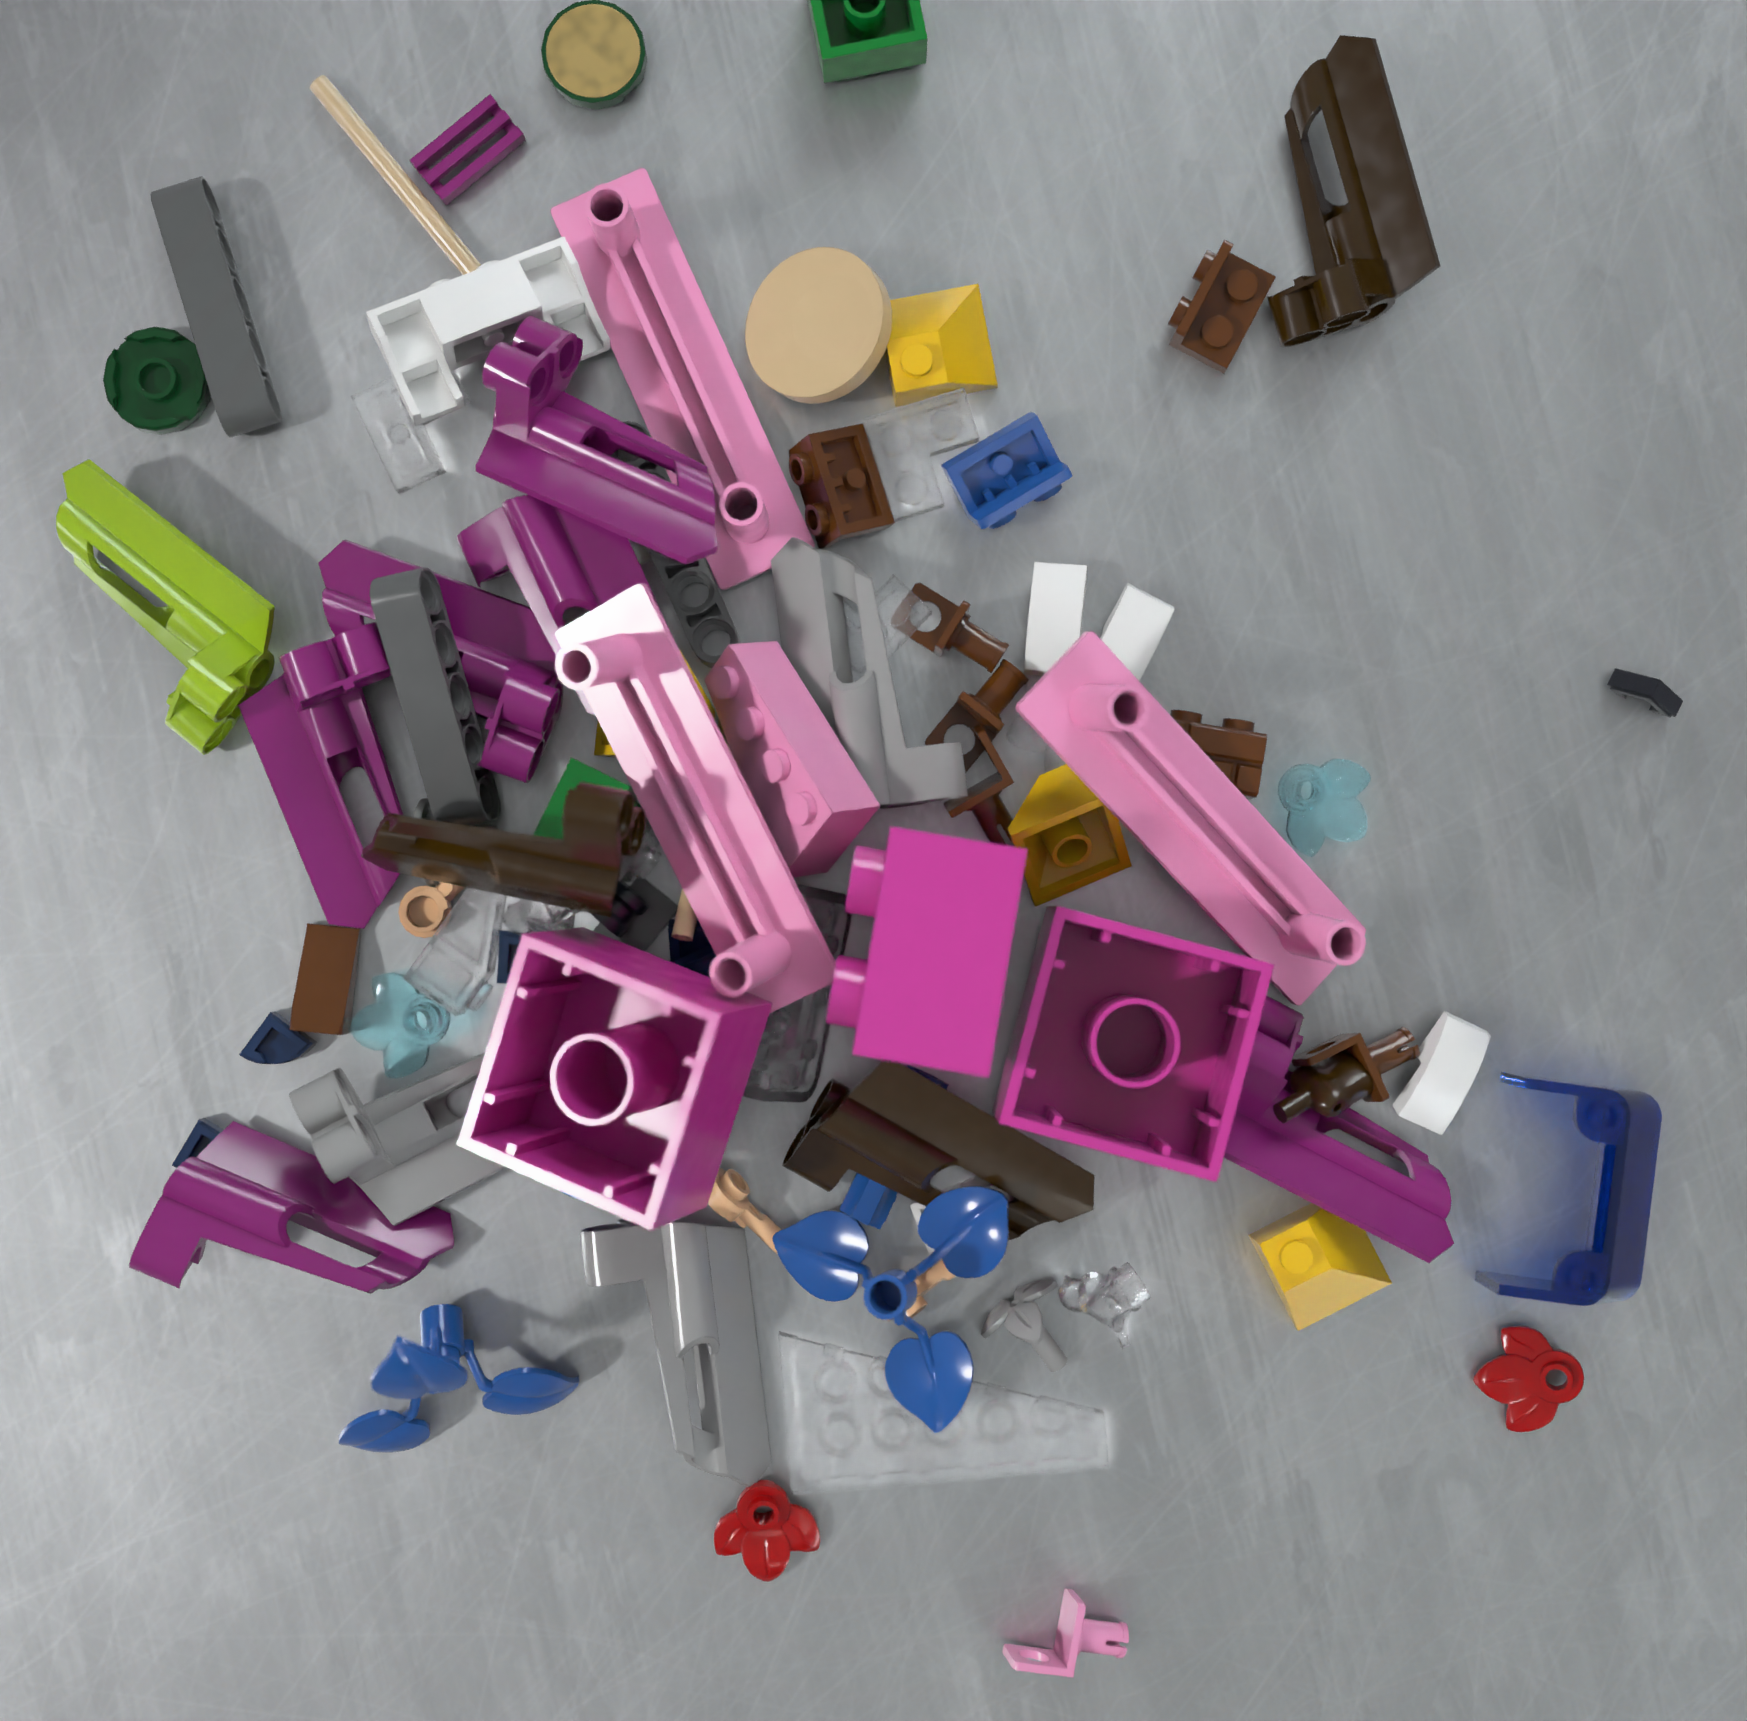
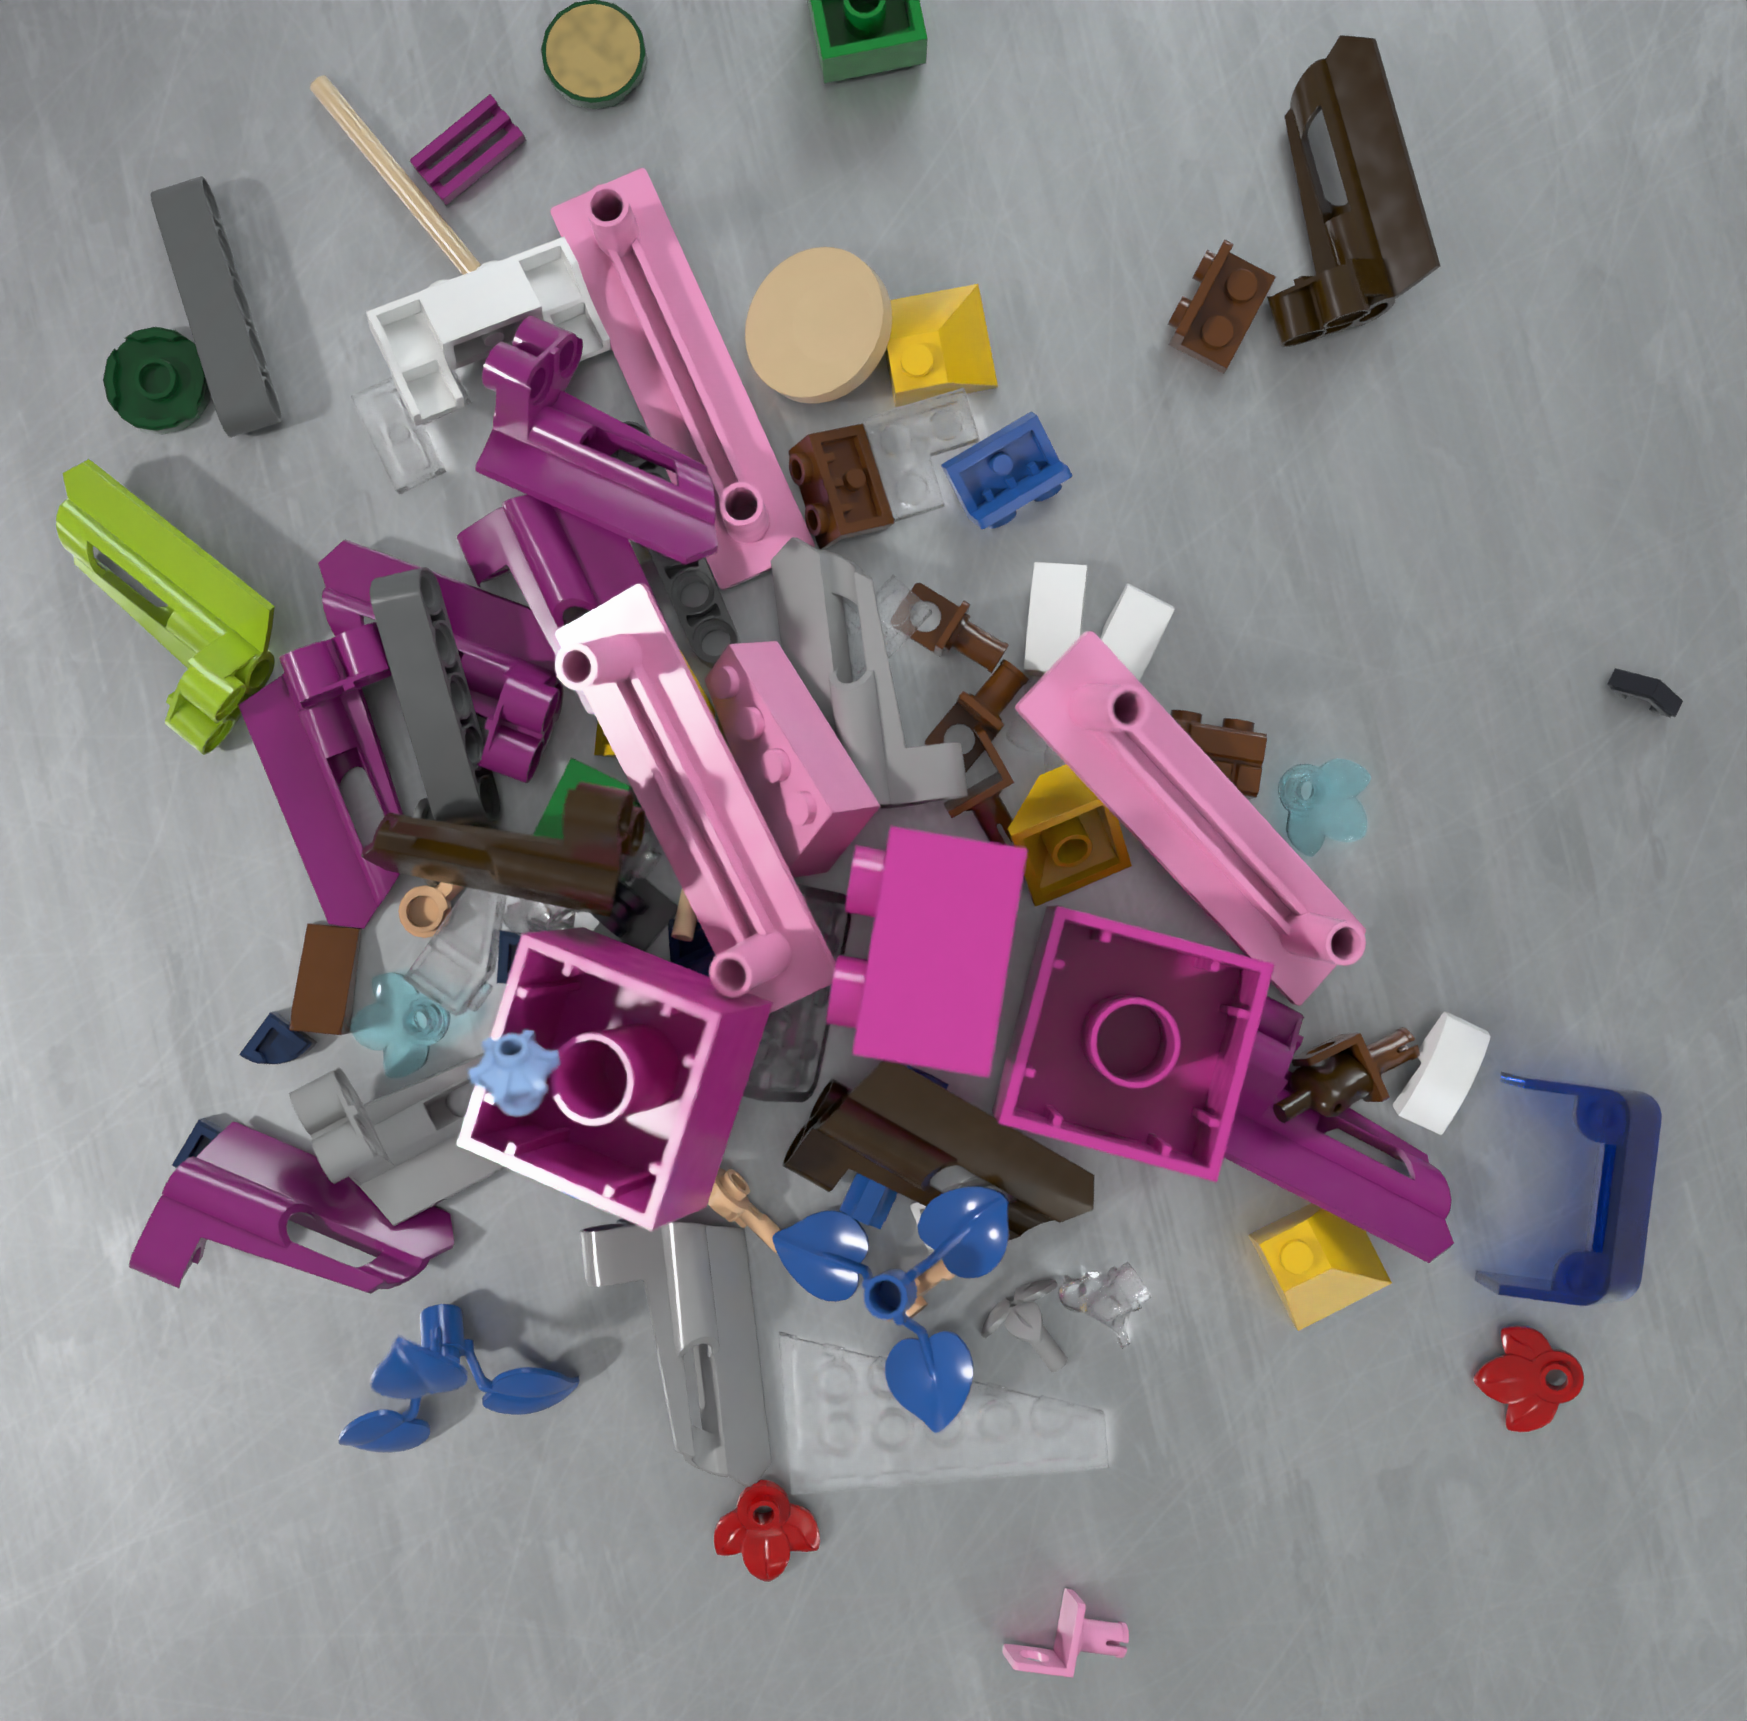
none -> light blue rock [468,1029,560,1116]

